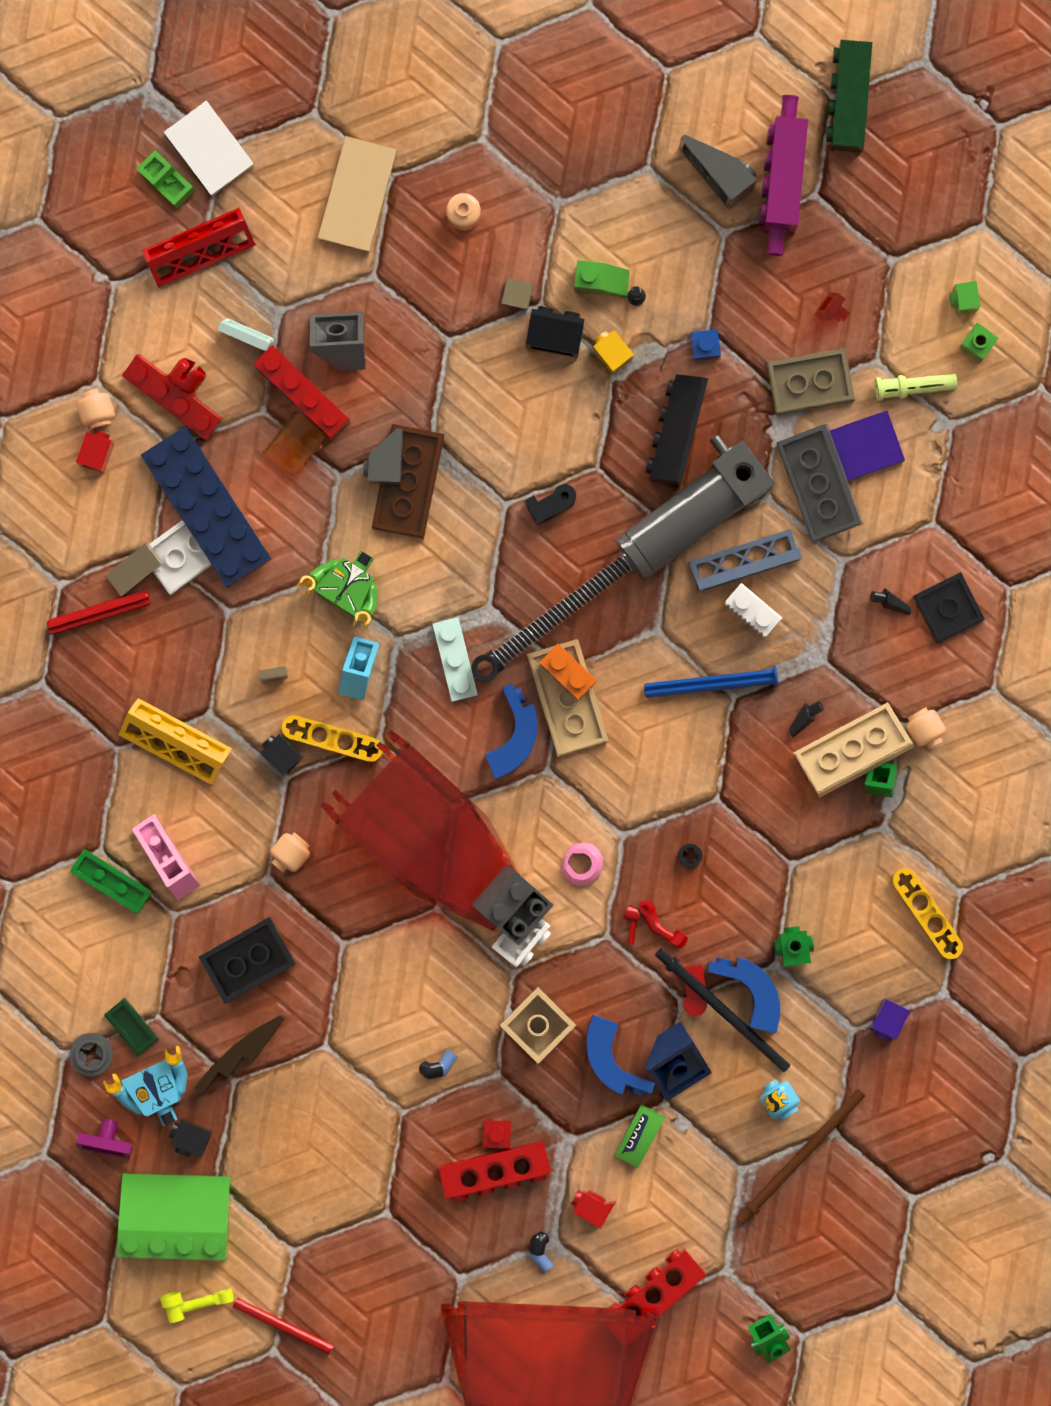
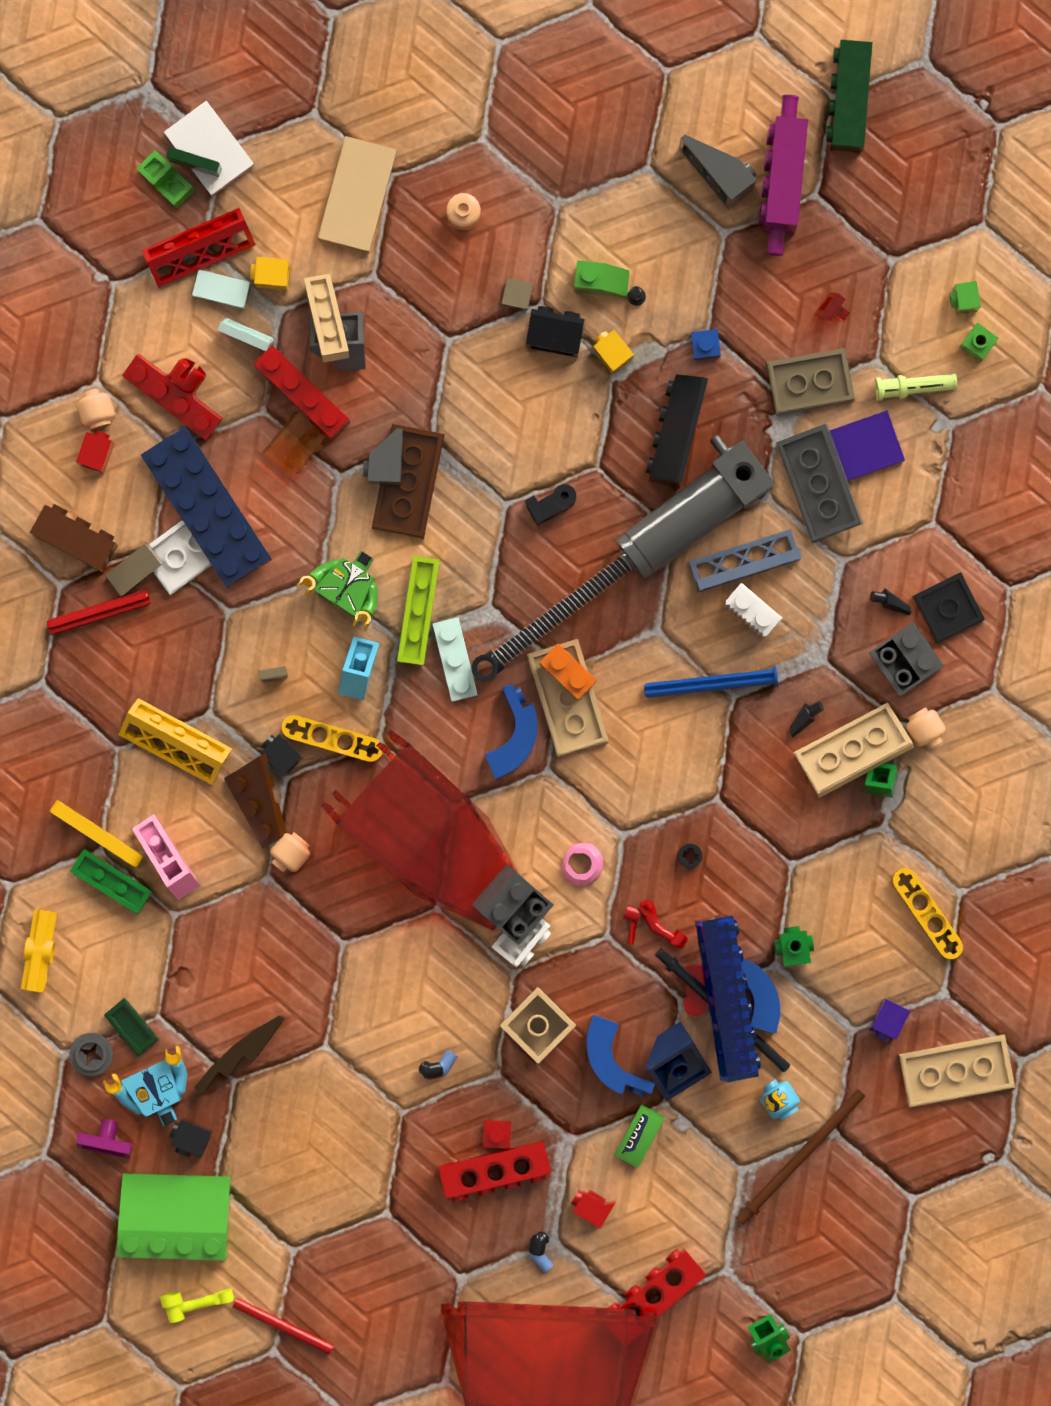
black brick [199,917,297,1004] -> none
none -> yellow piece [21,909,58,993]
none -> reddish brown brick [29,504,118,573]
none -> yellow beam [50,800,144,868]
none -> dark green tile [166,147,222,177]
none -> light aqua tile [192,270,251,309]
none -> reddish brown wing [224,753,286,849]
none -> yellow brick [250,257,290,290]
none -> tan plate [304,274,349,363]
none -> lime plate [397,556,440,666]
none -> clear blue brick [695,915,761,1082]
none -> dark grey slope [869,622,944,697]
none -> tan tile [898,1034,1015,1108]

